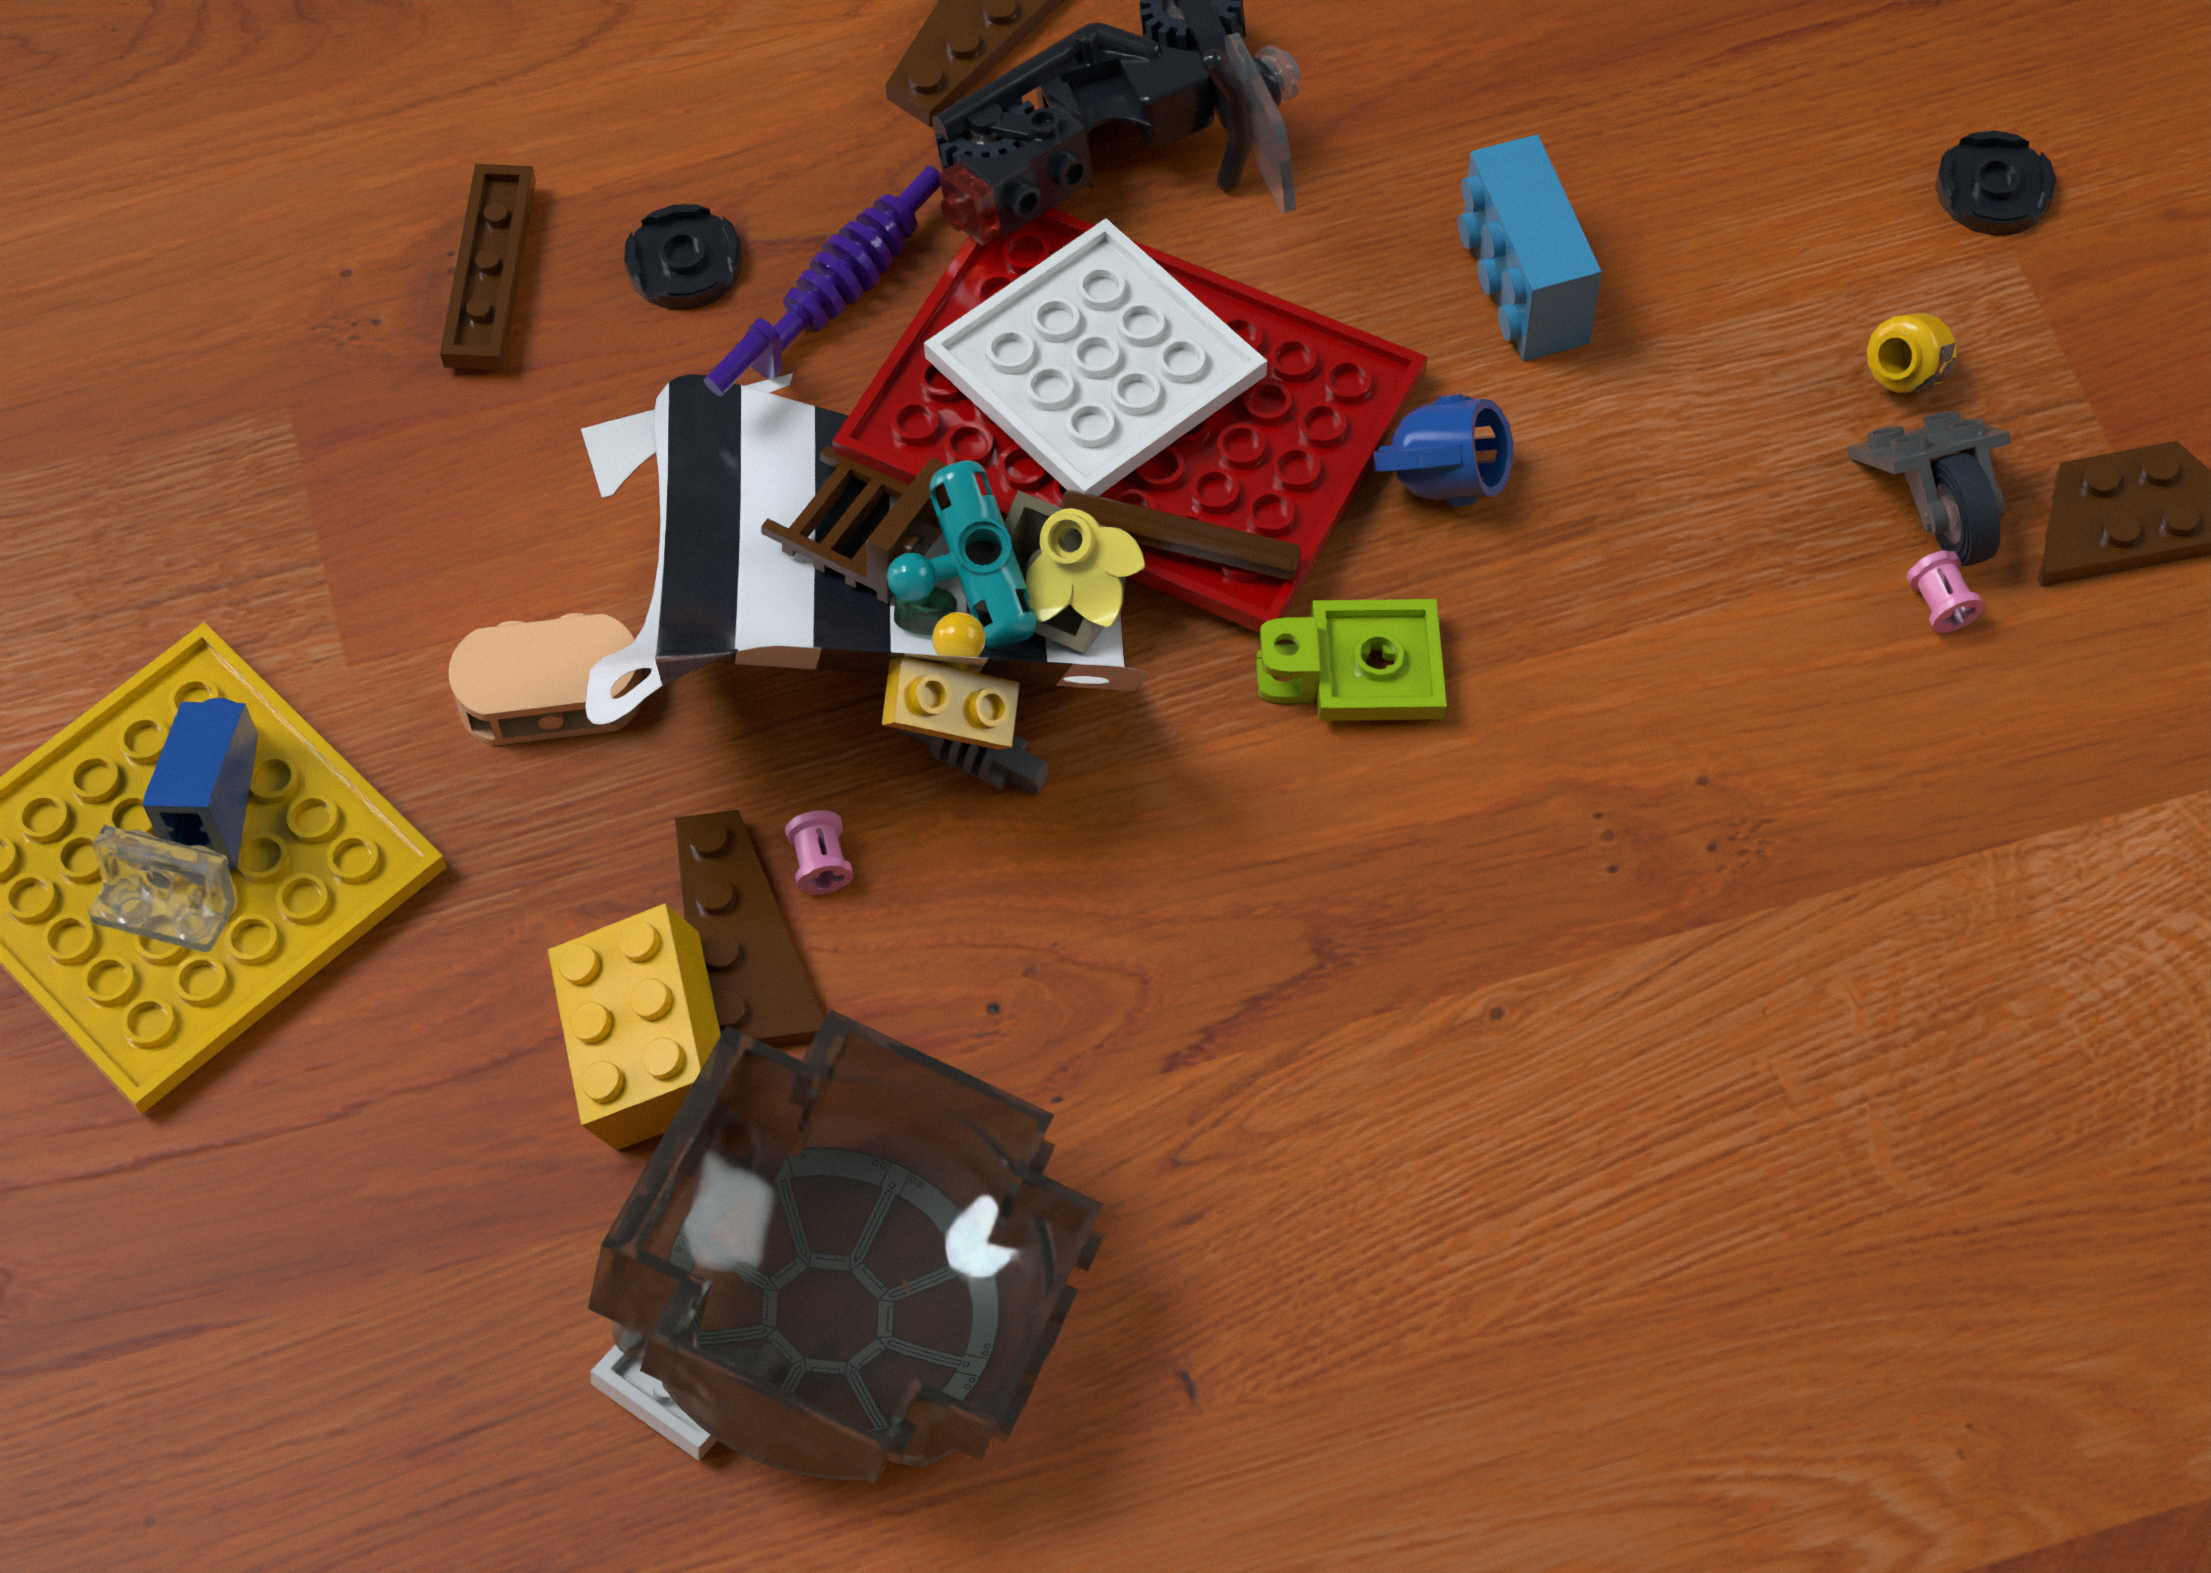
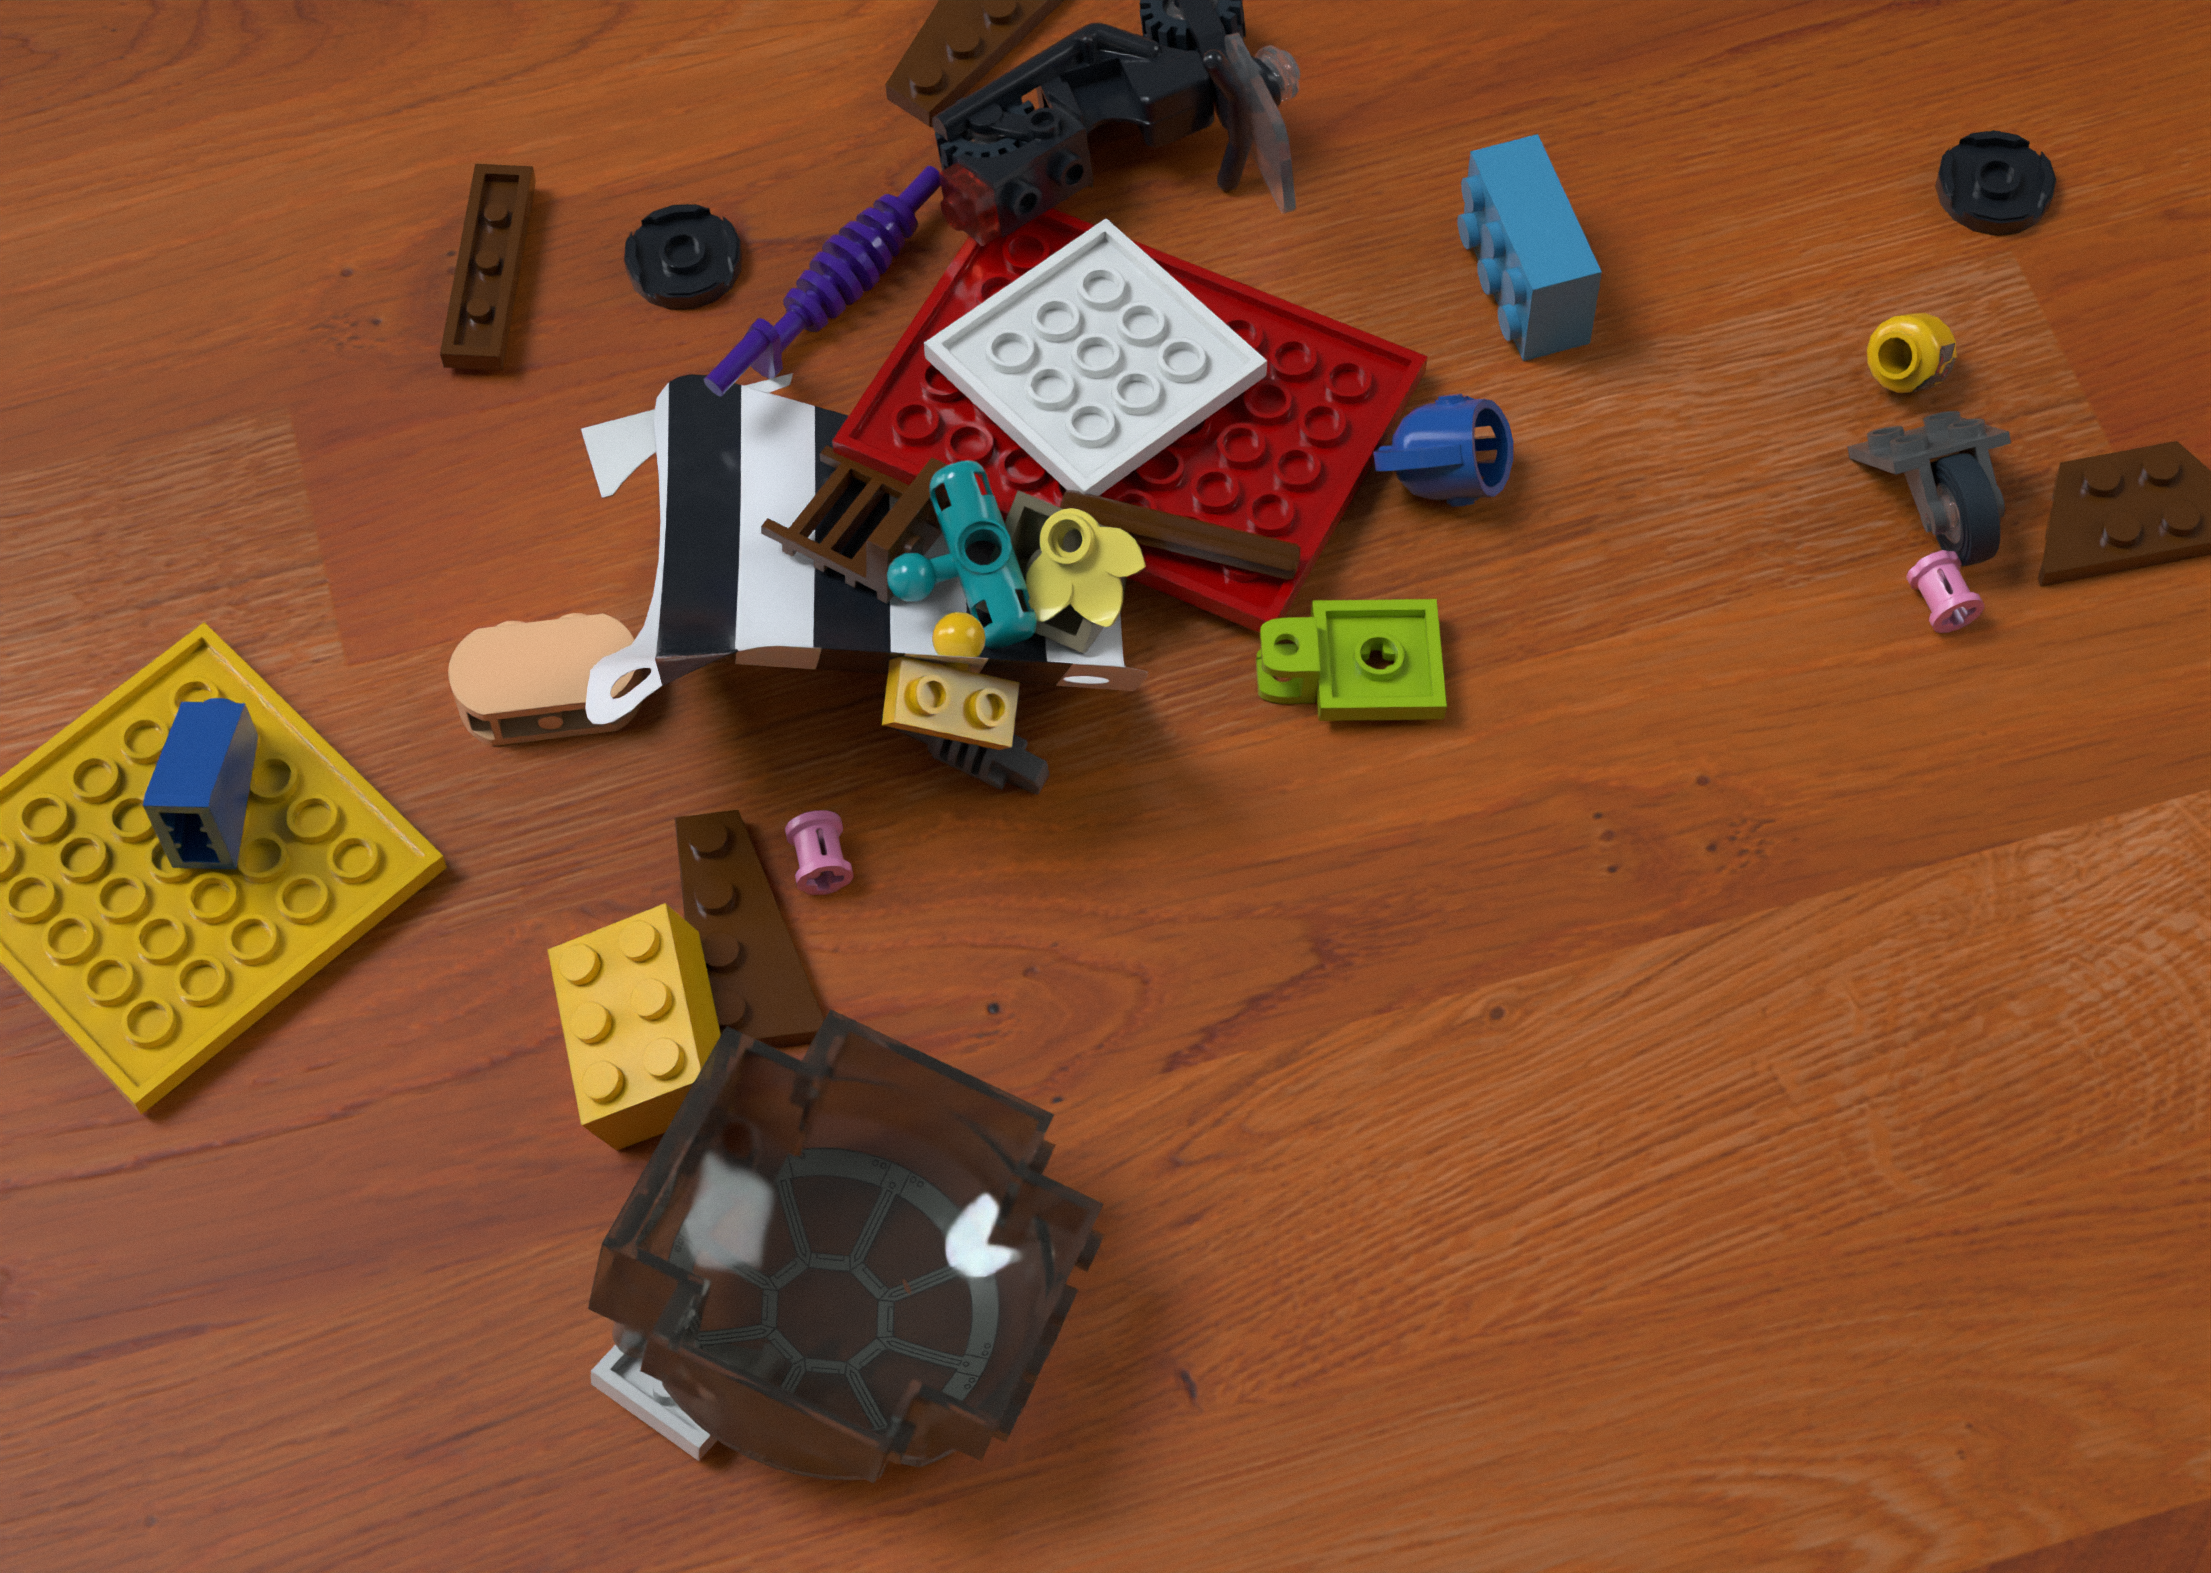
clear bracket [88,825,237,952] -> none
clear green tile [894,586,957,635] -> none

